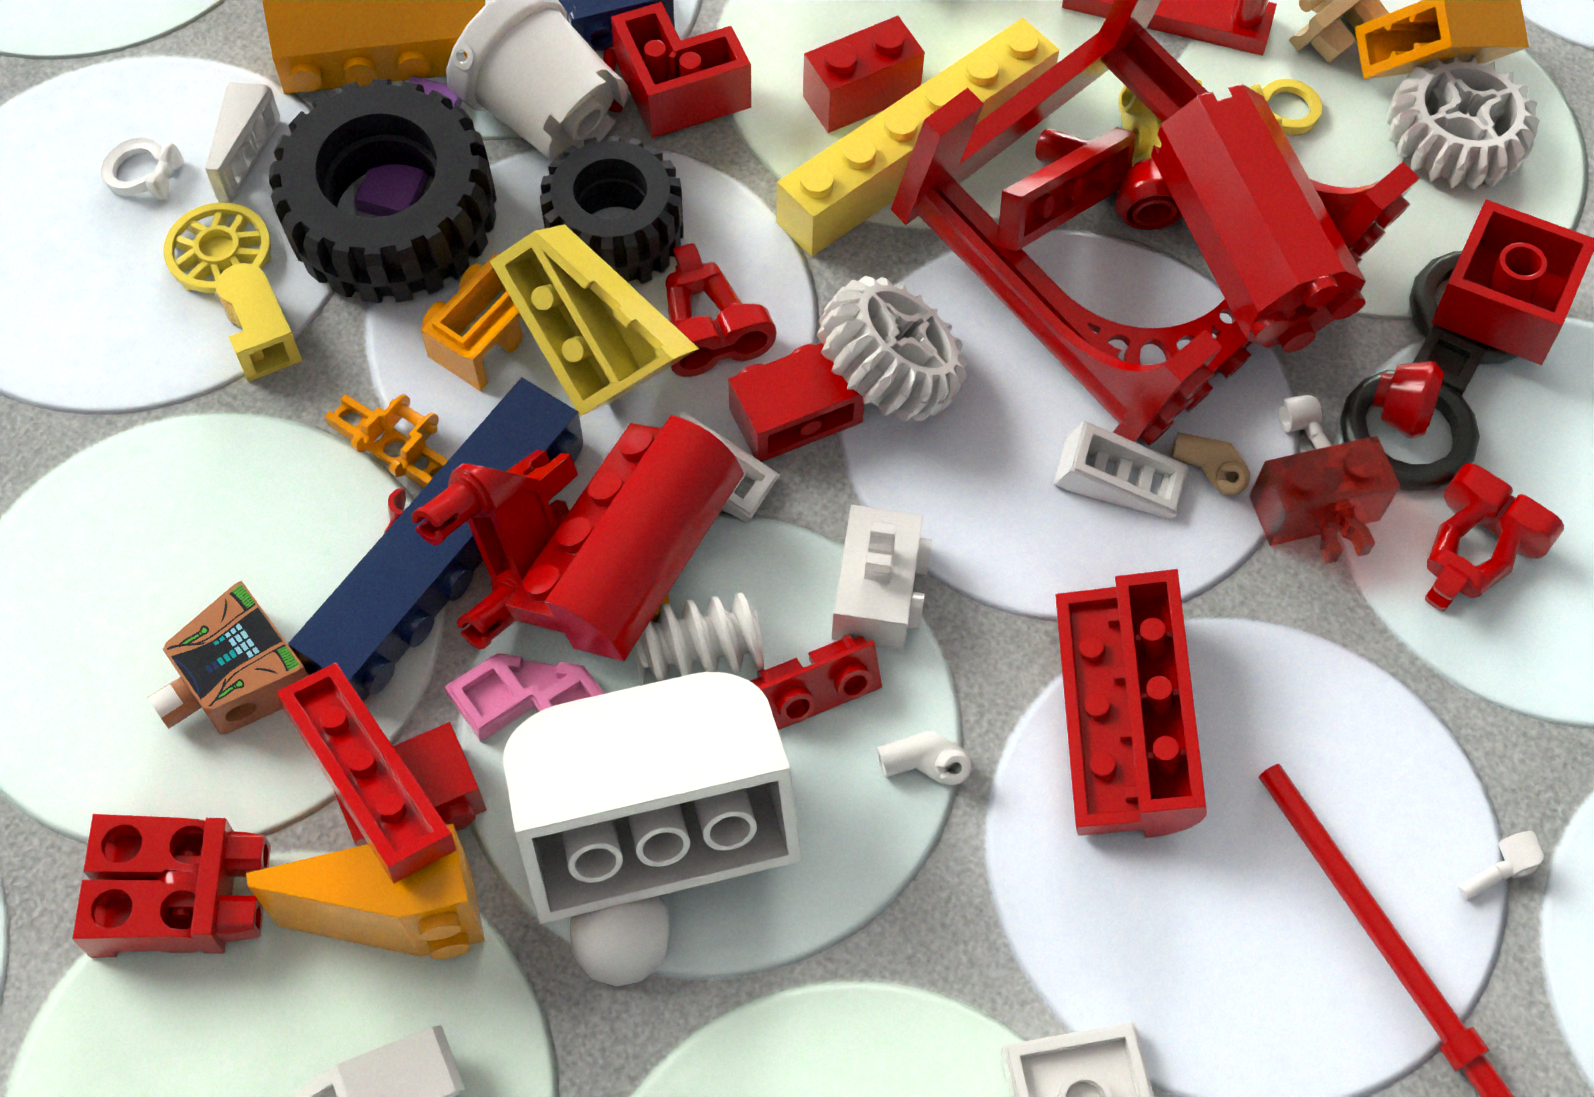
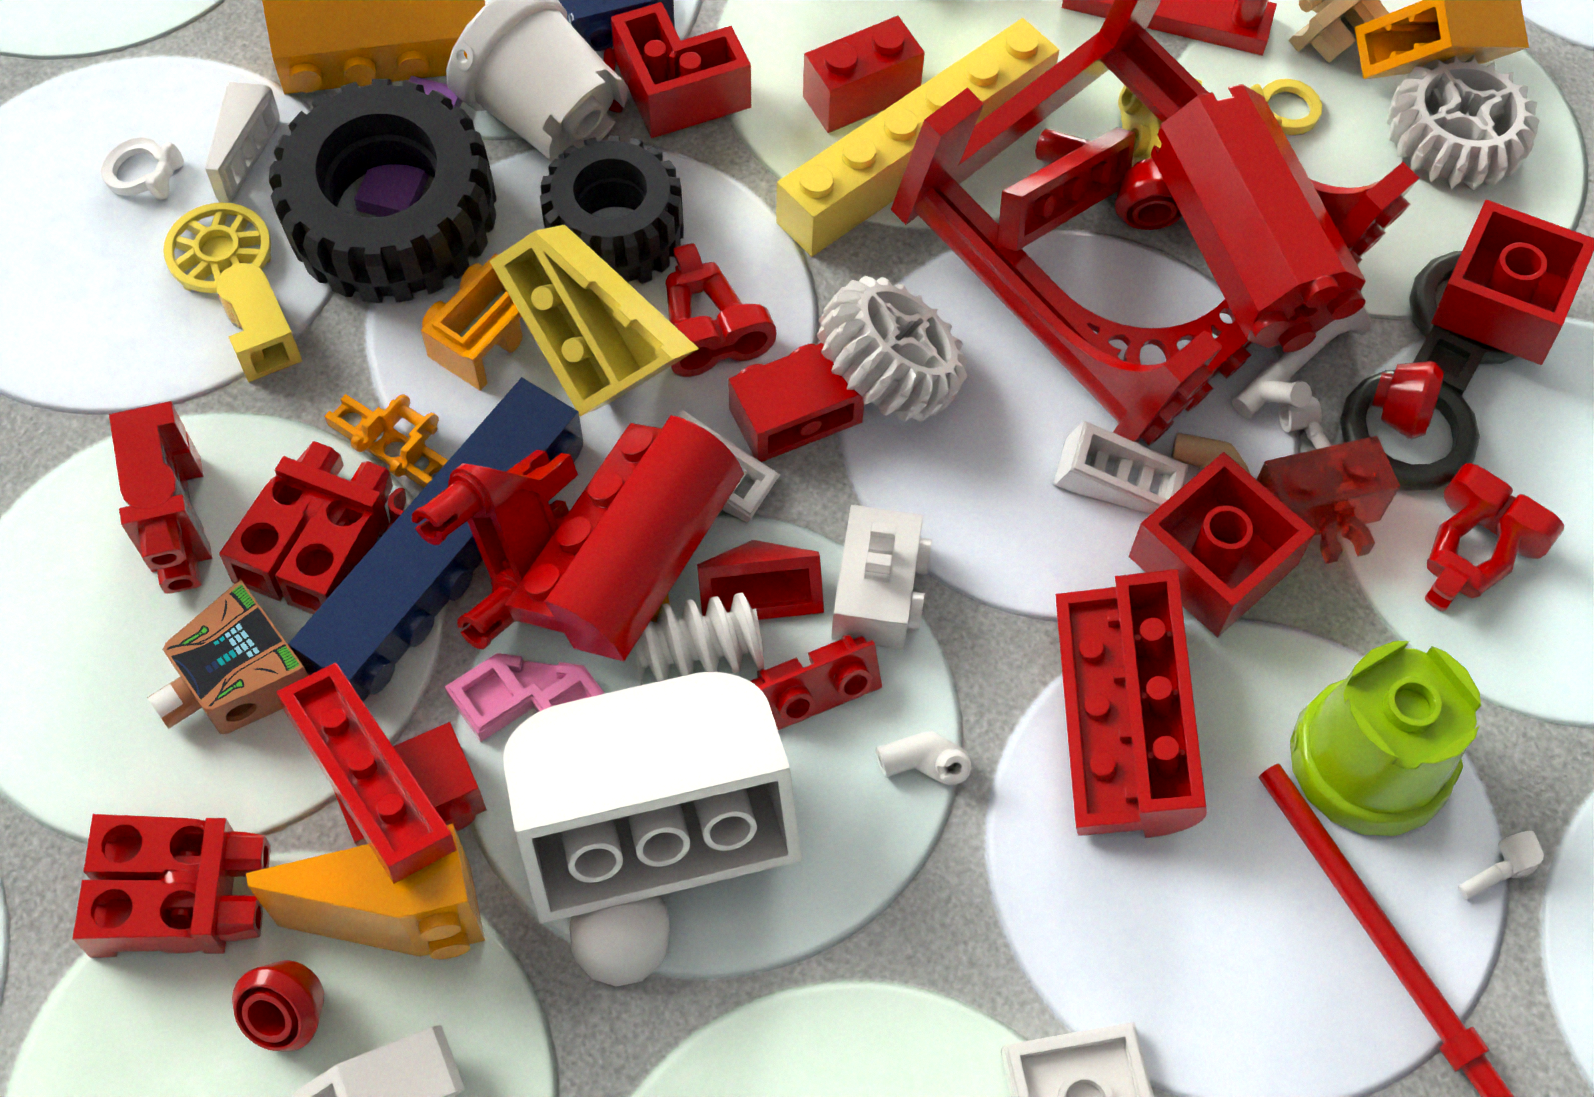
none -> red hips [109,401,212,594]
none -> red hips [219,441,393,614]
none -> red cone [232,960,324,1052]
none -> red slope [697,540,824,620]
none -> red brick [1128,452,1316,638]
none -> white piece [1232,306,1371,418]
none -> lime piece [1290,641,1481,836]

